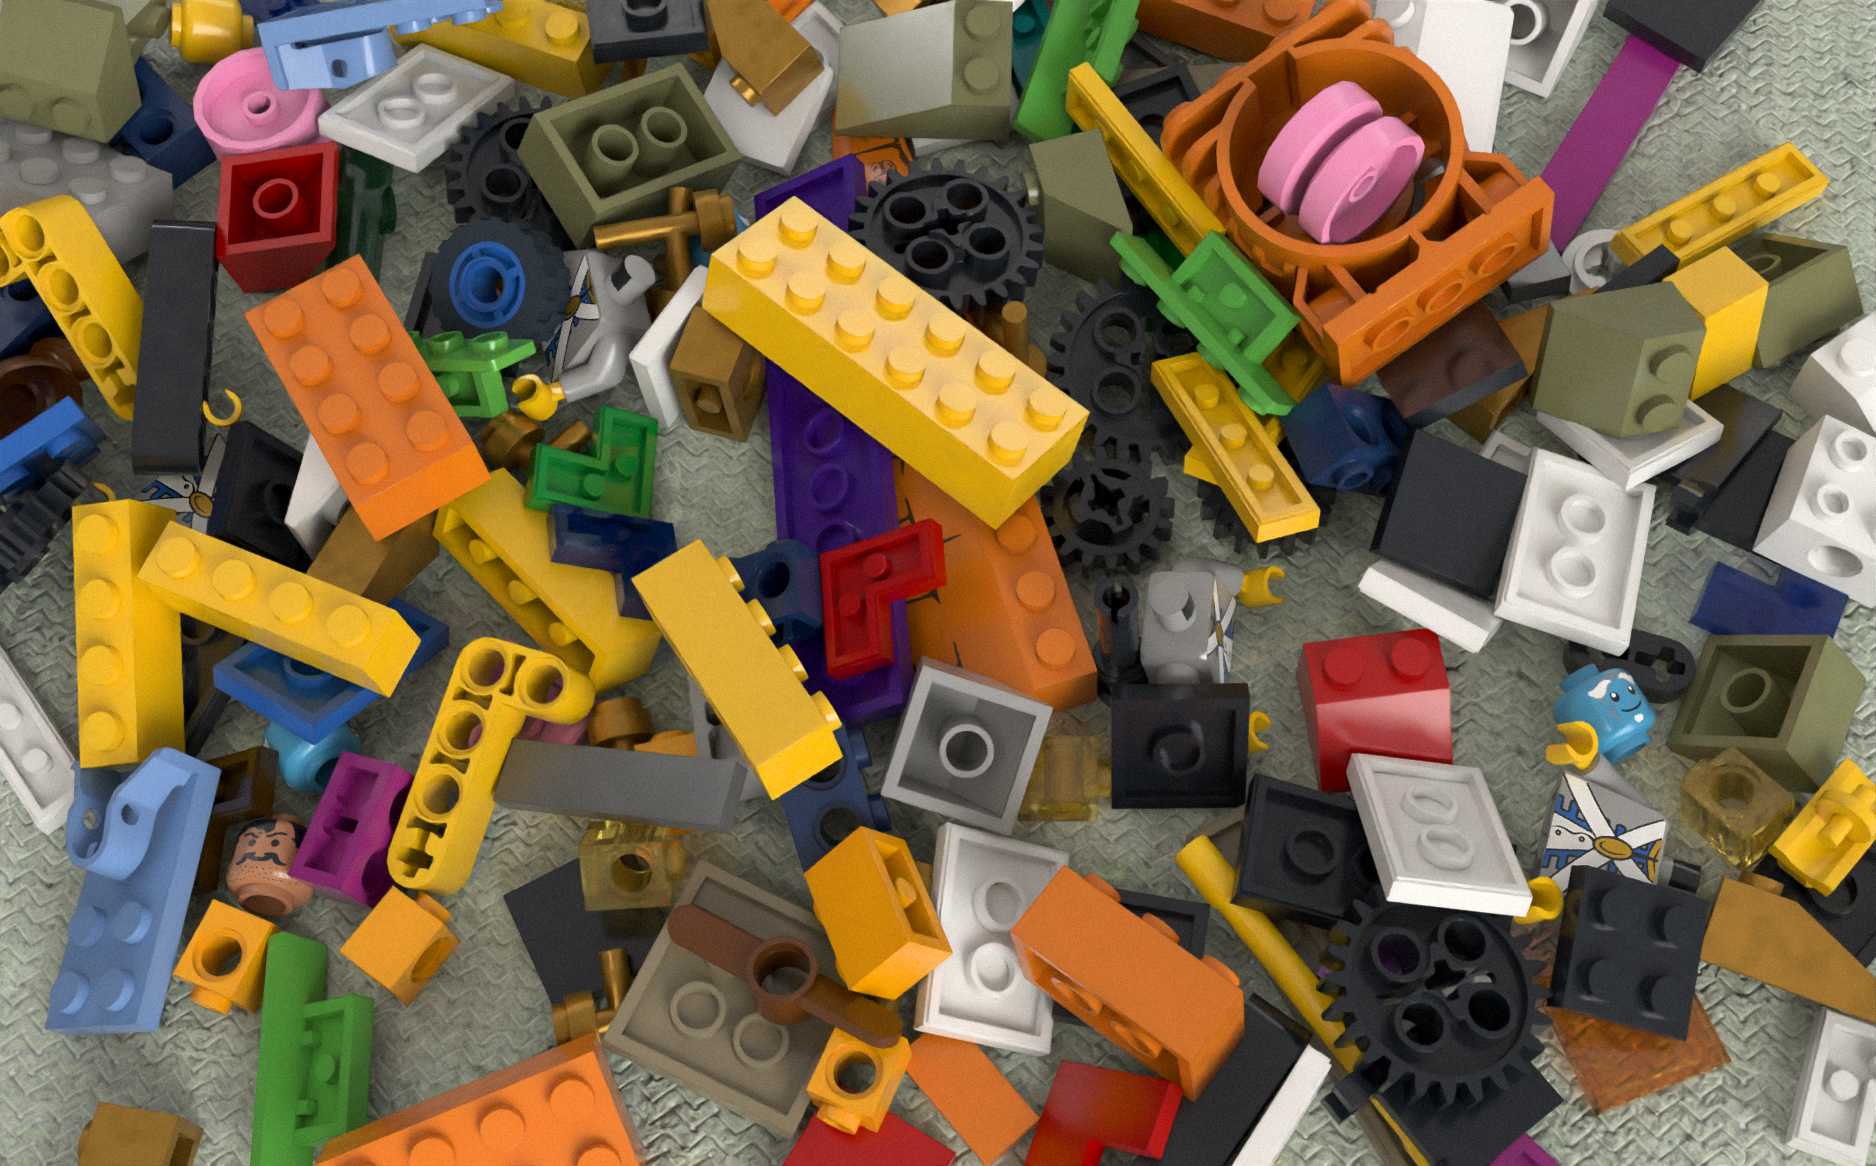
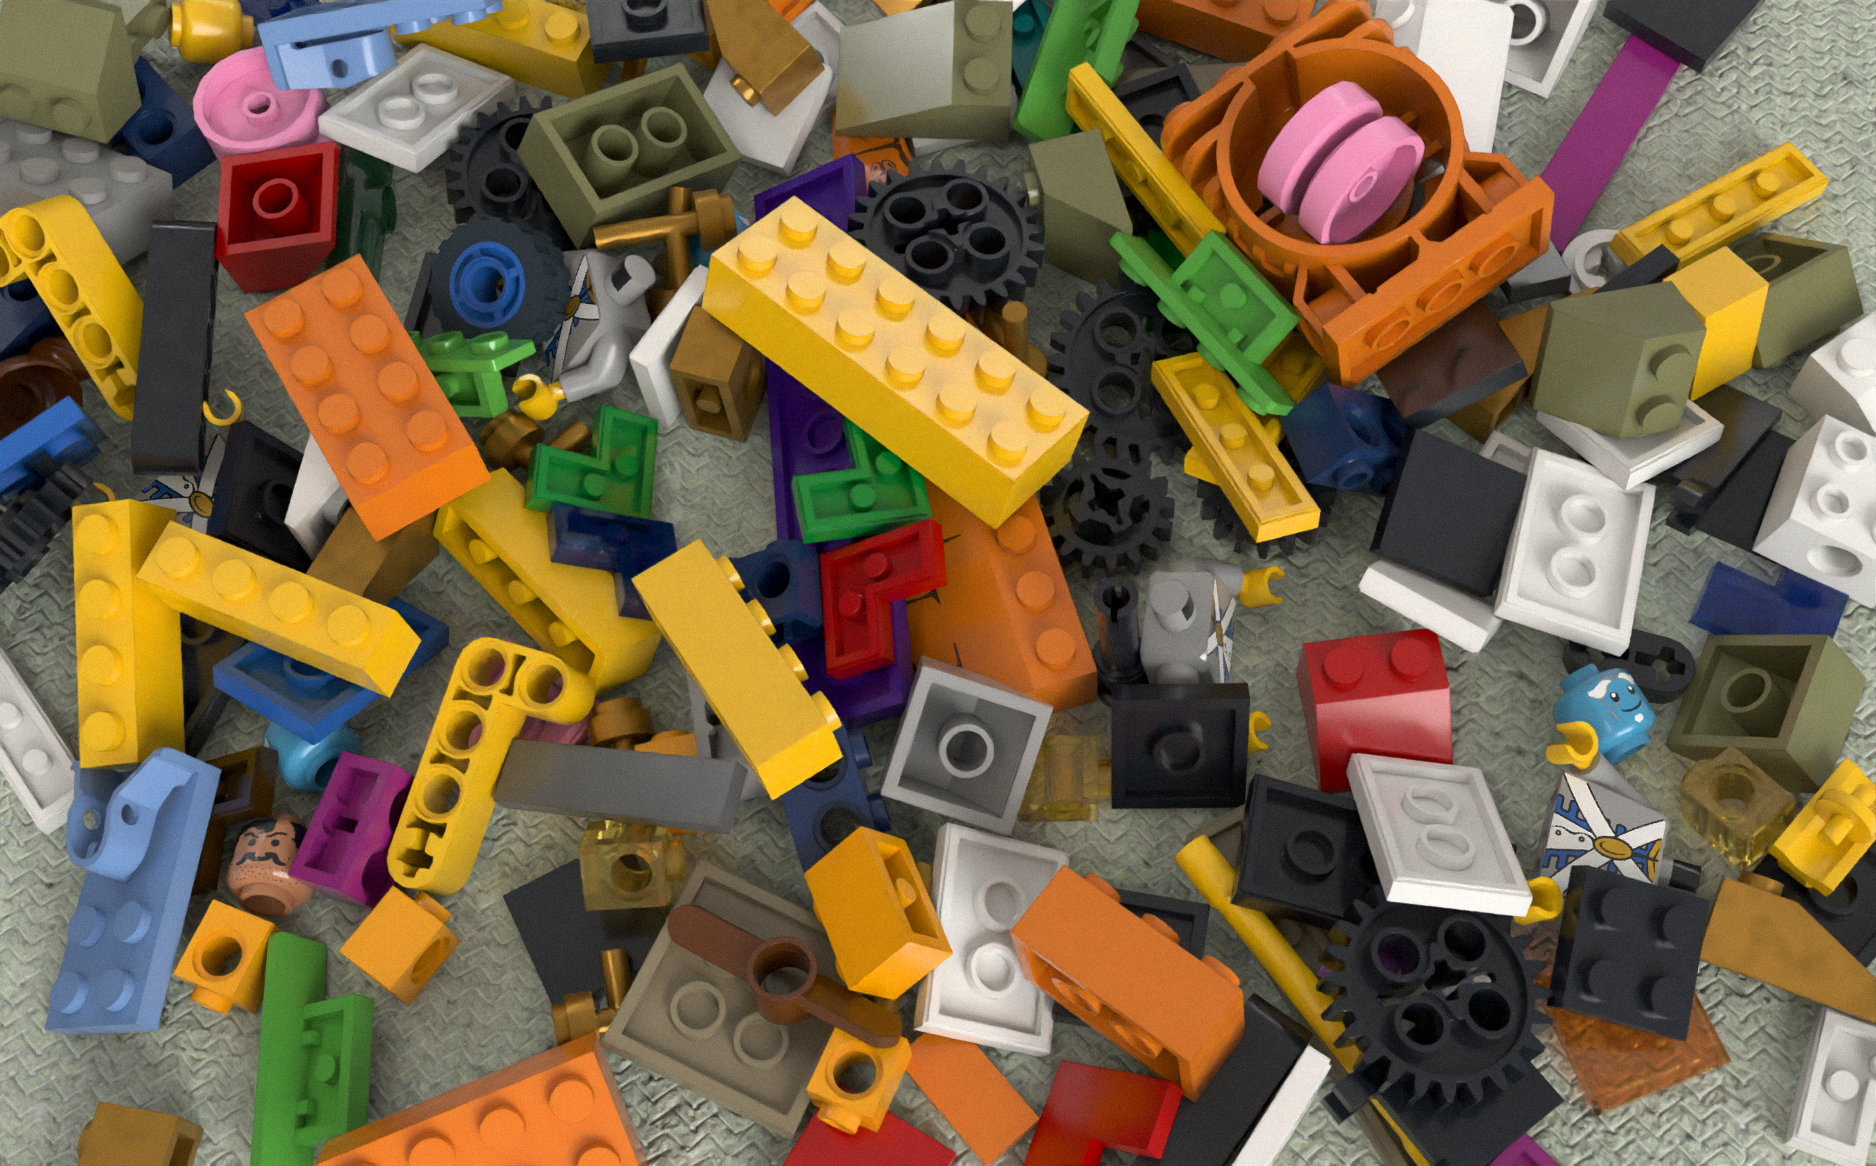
none -> green tile [791,416,933,544]

